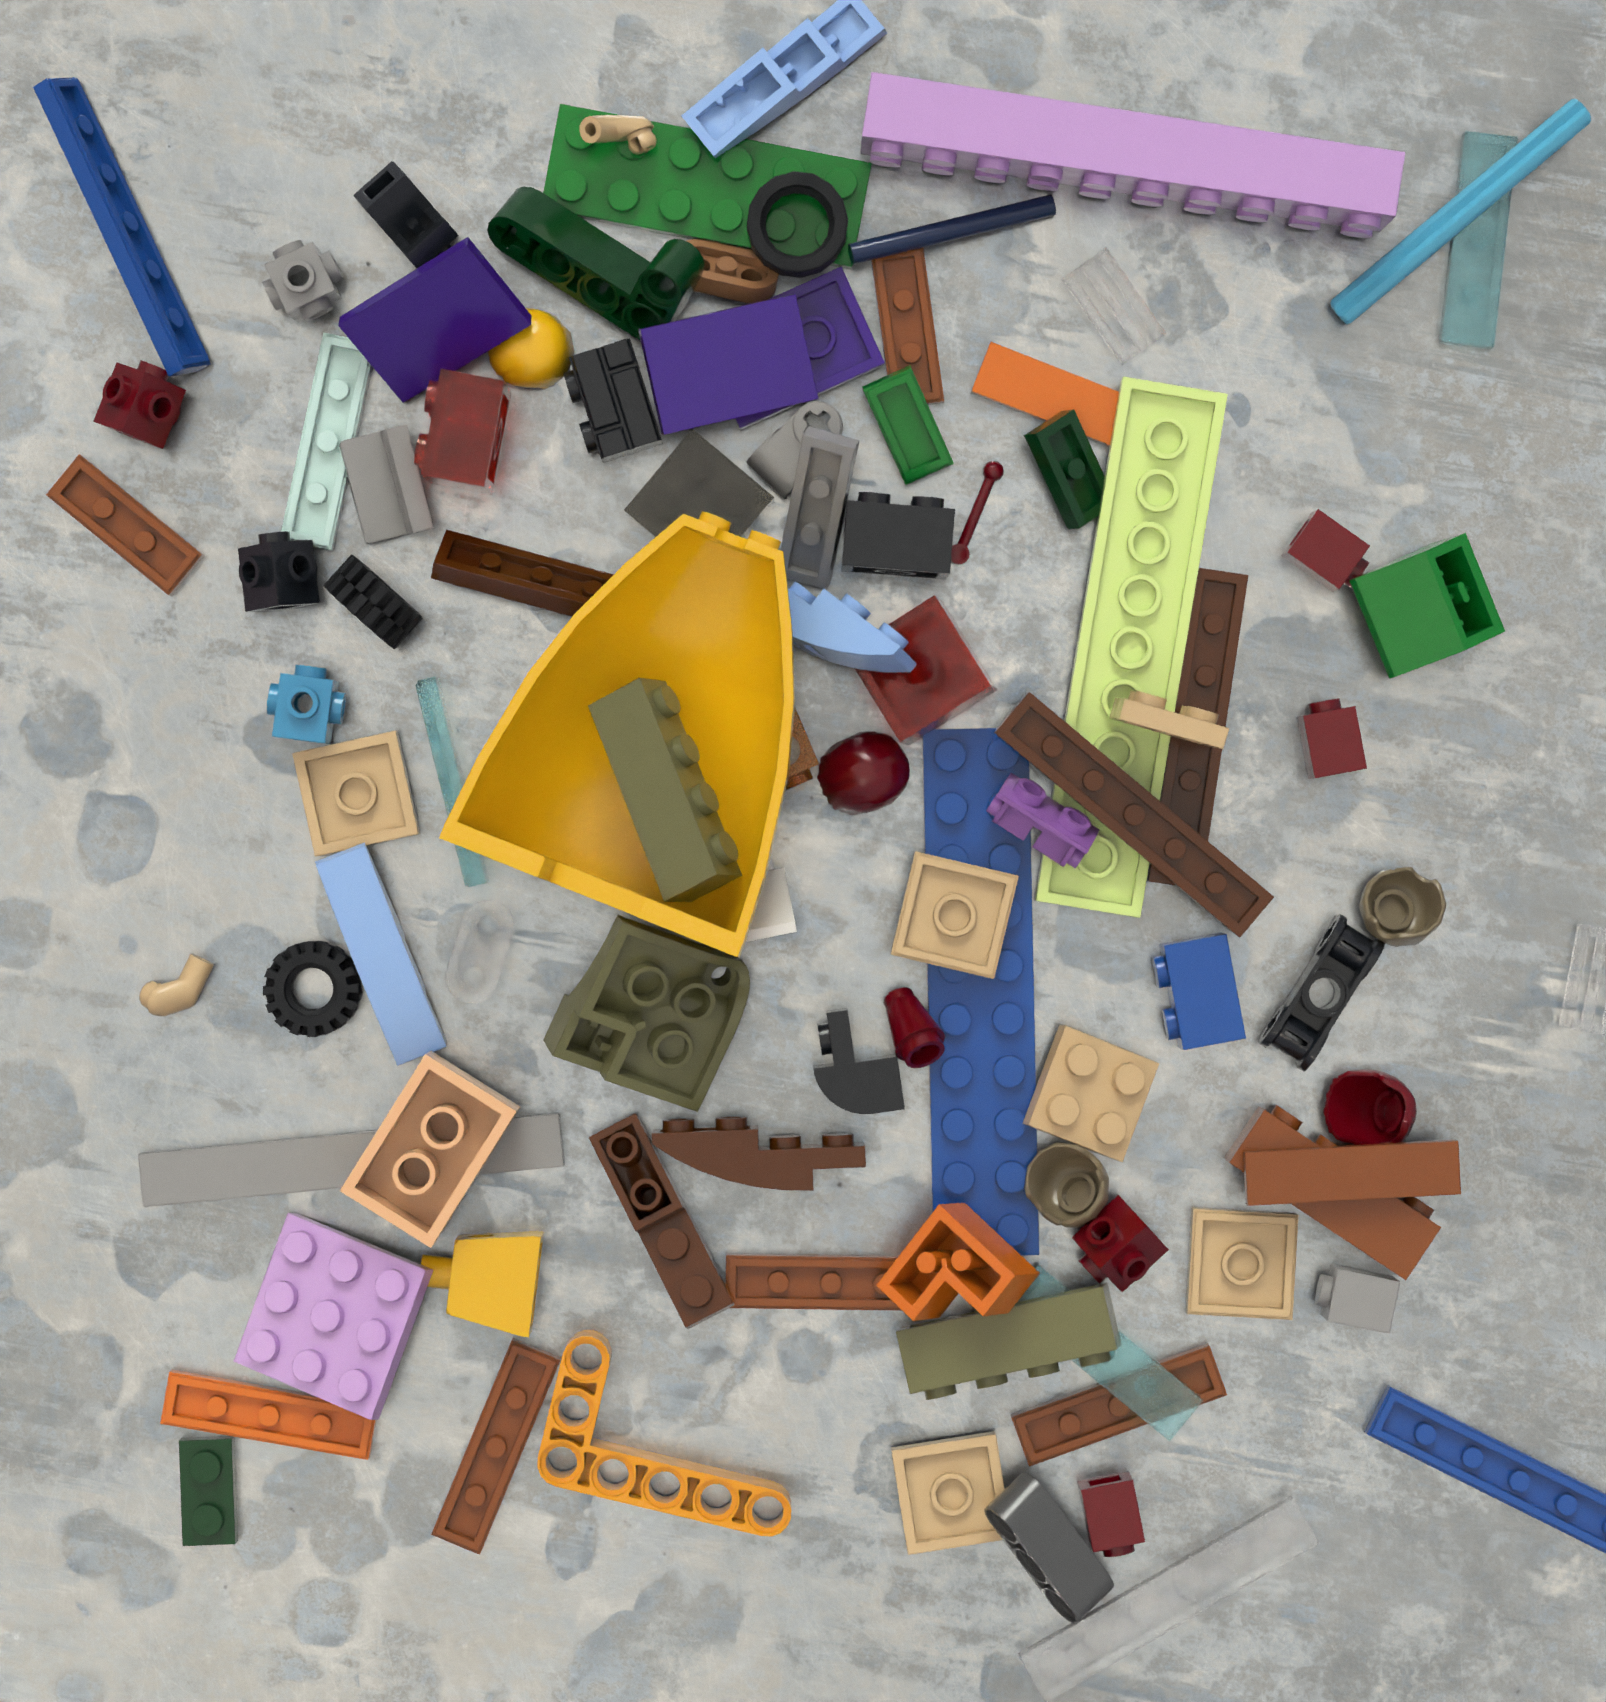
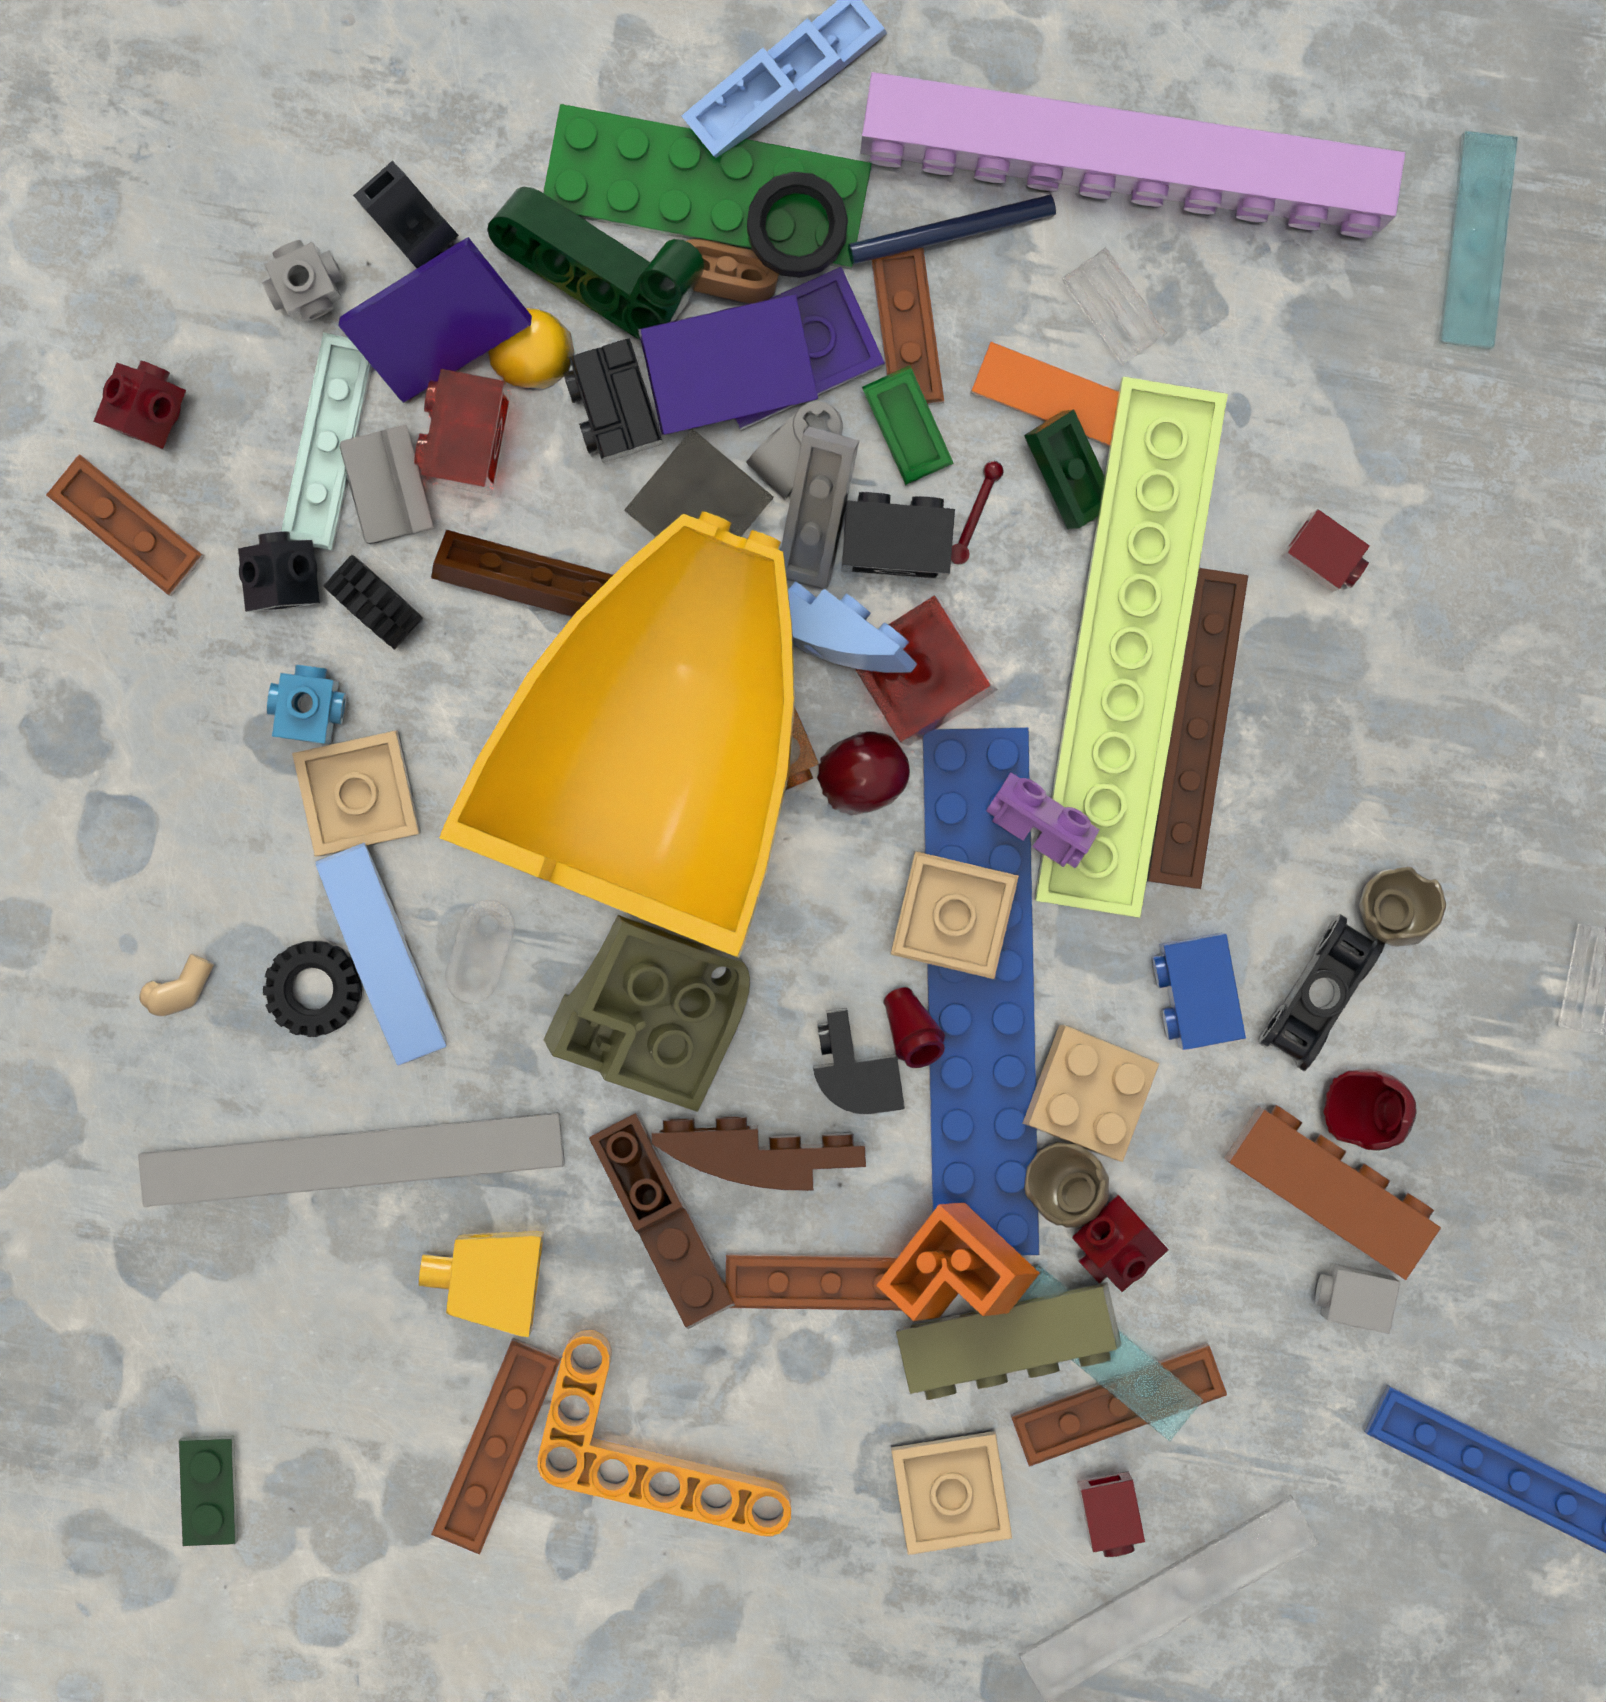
blue tile [33,77,210,377] -> none
orange tile [160,1369,376,1460] -> none
lavender plate [234,1213,433,1420] -> none
light nougat brick [340,1051,520,1248] -> none
clear light blue tile [415,676,490,888] -> none
tan arm [579,115,657,155] -> none
olive brick [588,678,742,902] -> none
white slope [746,859,797,942] -> none
dark grey beam [984,1473,1114,1624] -> none
reddish brown plate [994,692,1274,938] -> none
tan plate [1109,691,1229,749] -> none
tan tile [1186,1207,1299,1320] -> none
dark orange tile [1243,1139,1461,1206] -> none
dark red brick [1297,698,1367,779] -> none
medium azure axle [1330,98,1591,324] -> none
green slope [1349,533,1505,679] -> none

